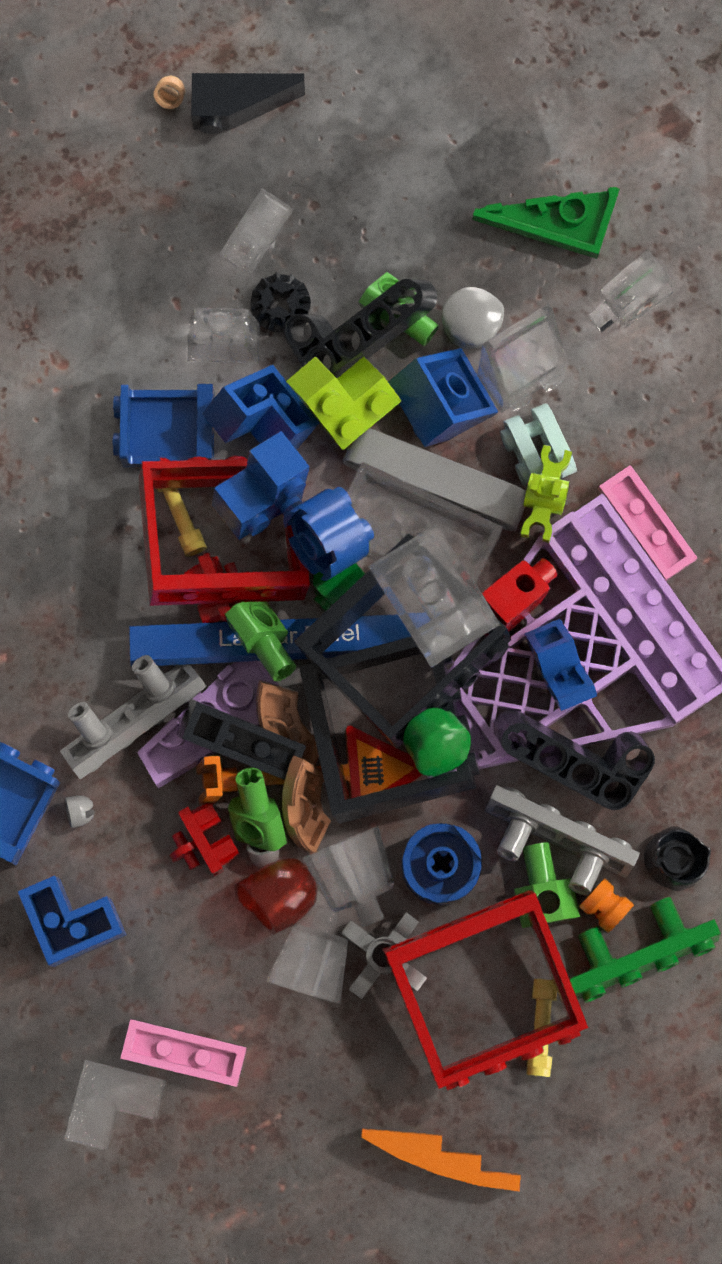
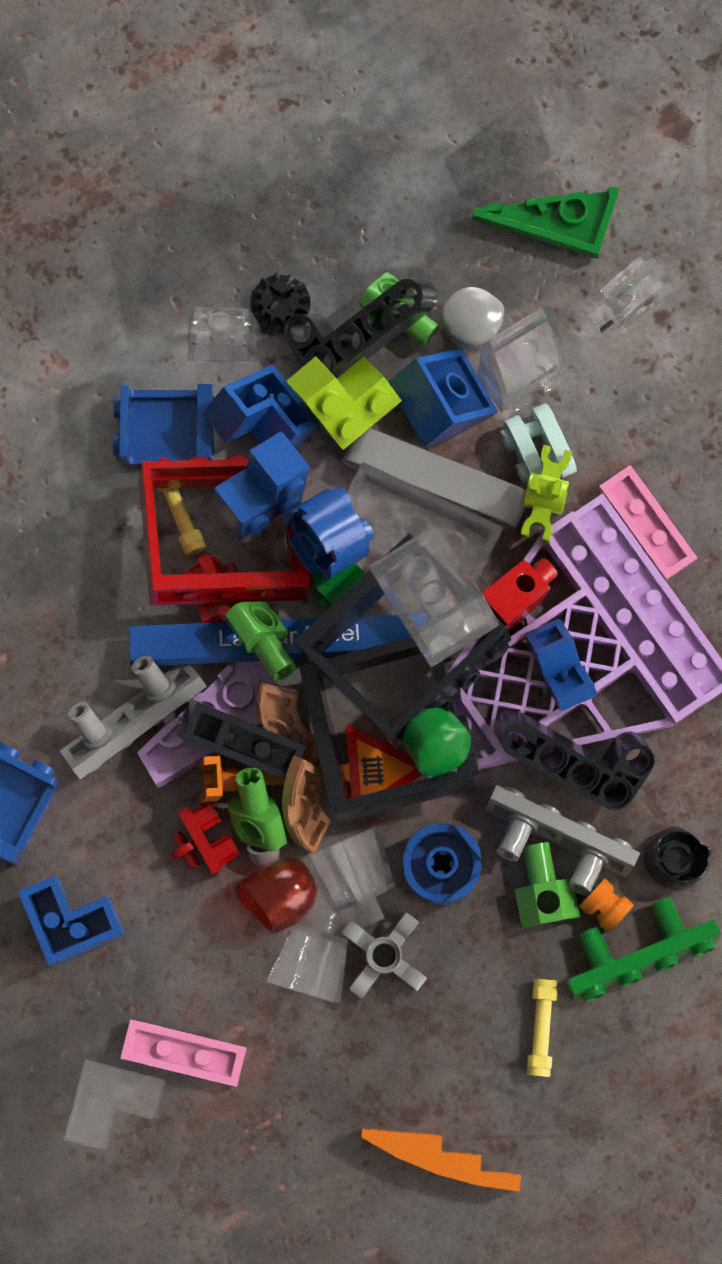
light grey hinge [65,795,95,828] -> none
light nougat hinge [154,75,185,109] -> none
black slope [191,73,305,134] -> none
clear slope [219,188,294,275] -> none
red window [382,890,589,1090] -> none

